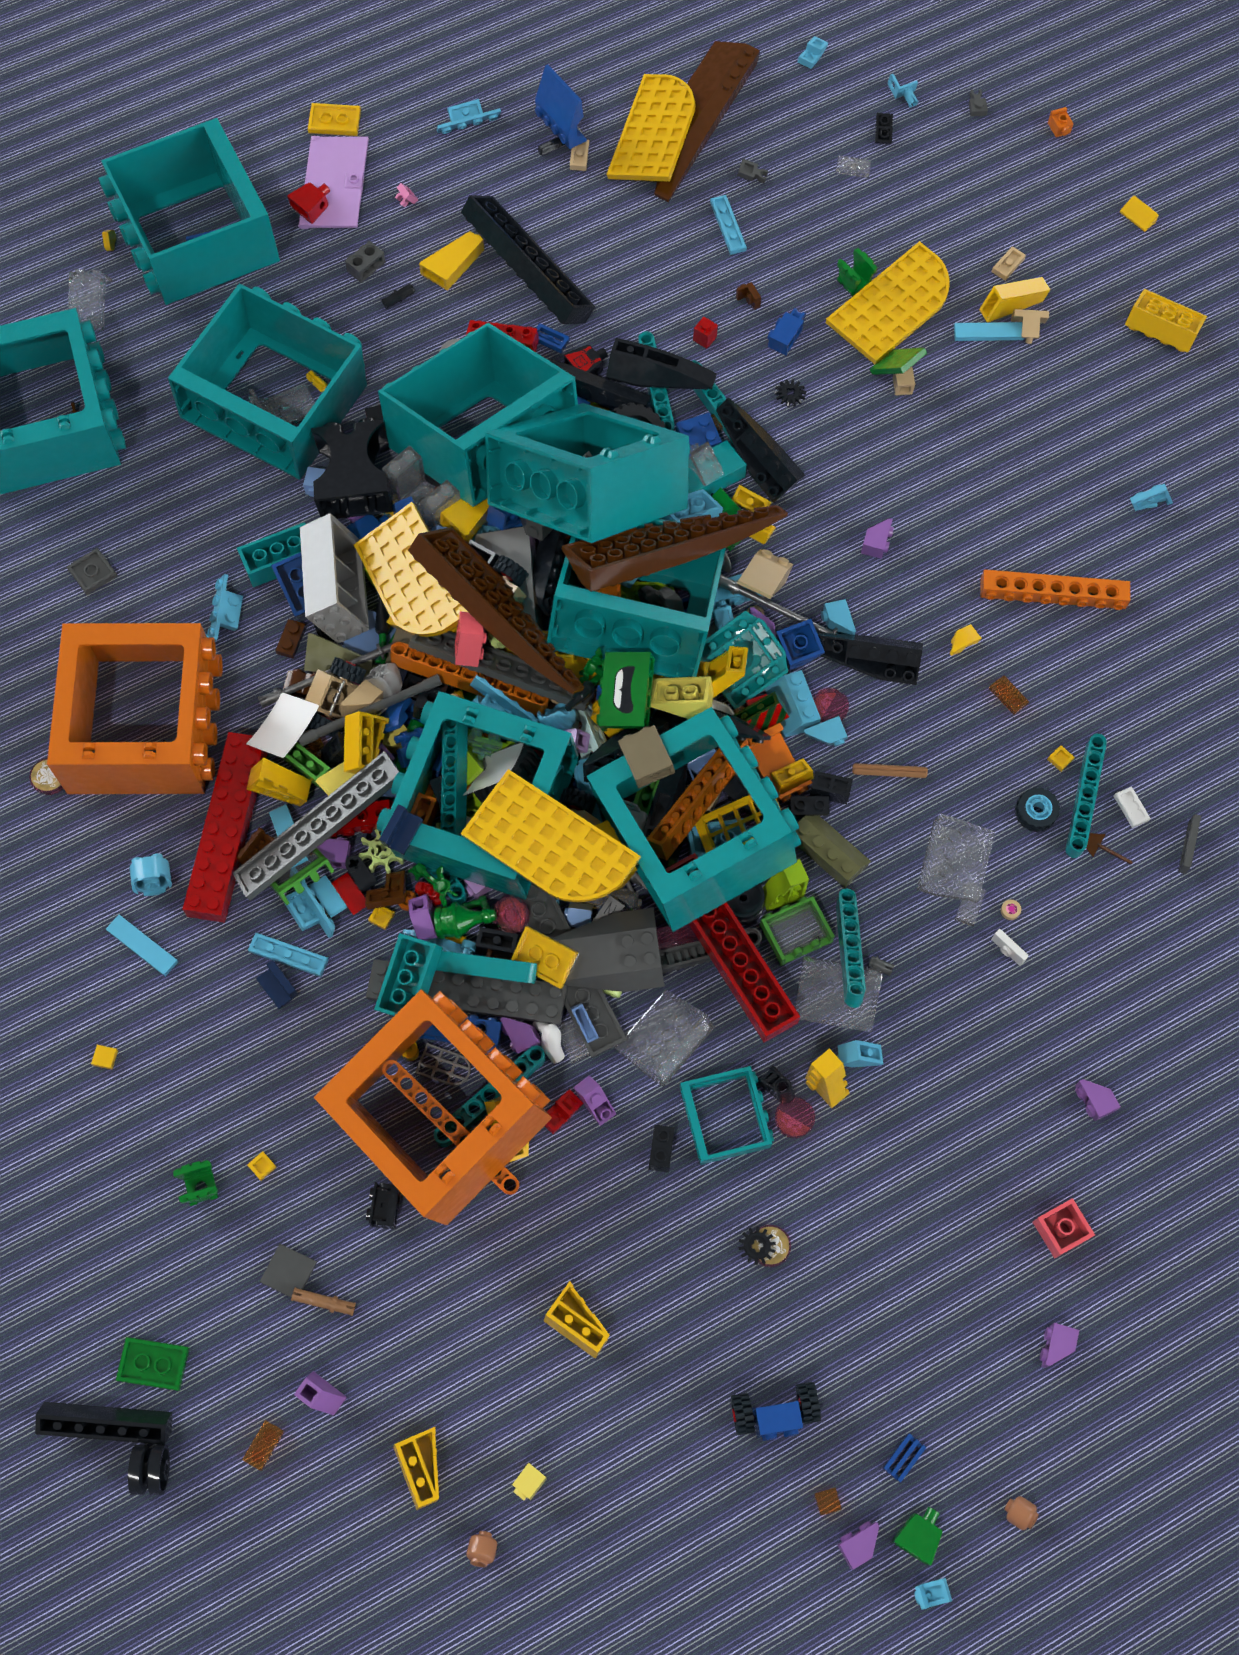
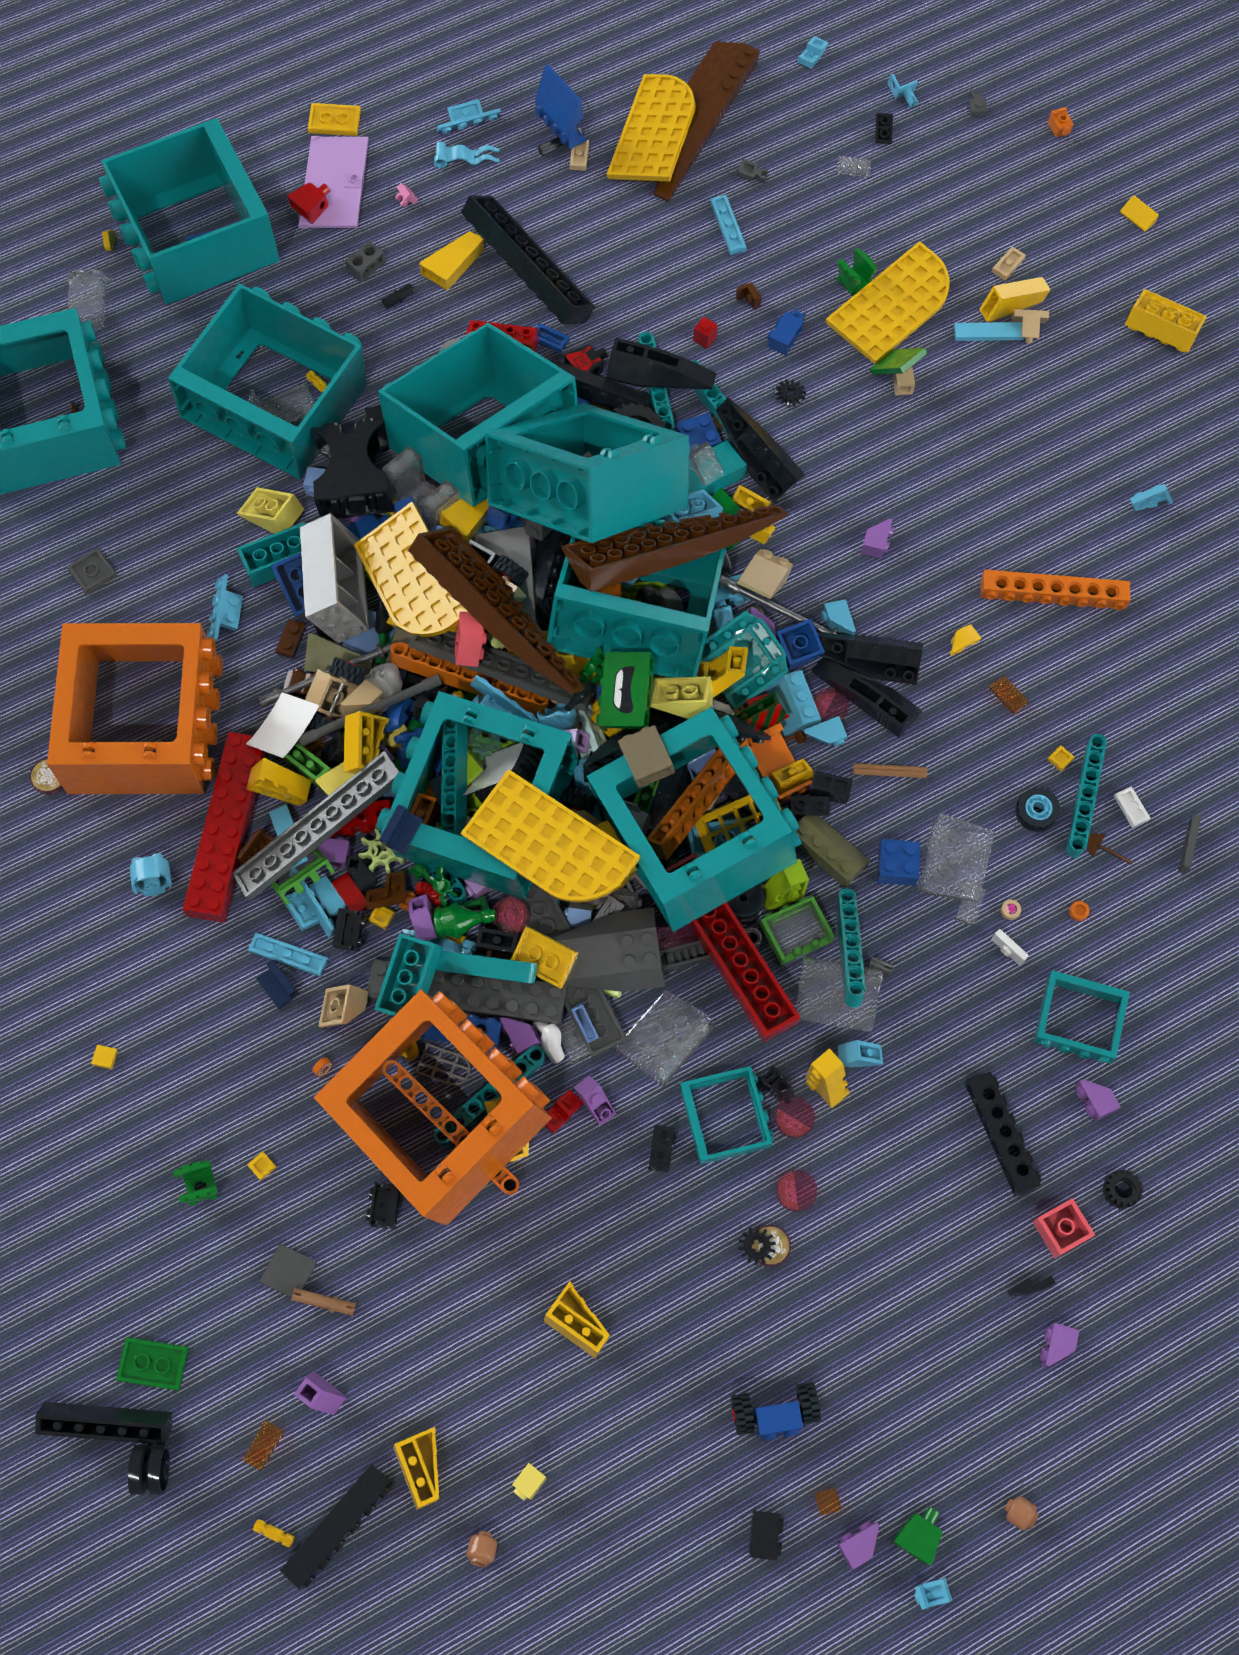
medium azure tile [106,915,178,977] -> none
blue tile [883,1433,927,1483] -> none
none -> light yellow slope [237,487,304,533]
none -> yellow axle [253,1519,295,1547]
none -> black brick [280,1464,392,1589]
none -> orange tile [313,1057,333,1077]
none -> tan slope [319,984,369,1028]
none -> black hinge [332,908,367,952]
none -> medium azure flag [434,142,500,168]
none -> black hinge [749,1511,783,1560]
none -> clear pink tile [776,1170,817,1212]
none -> reddish brown piece [783,731,807,744]
none -> black wedge [811,657,922,738]
none -> blue brick [877,839,920,886]
none -> black brick [965,1072,1041,1197]
none -> black slope [1008,1276,1056,1296]
none -> teal window [1033,970,1130,1064]
none -> orange tile [1069,901,1090,921]
none -> black tyre [1103,1170,1143,1209]

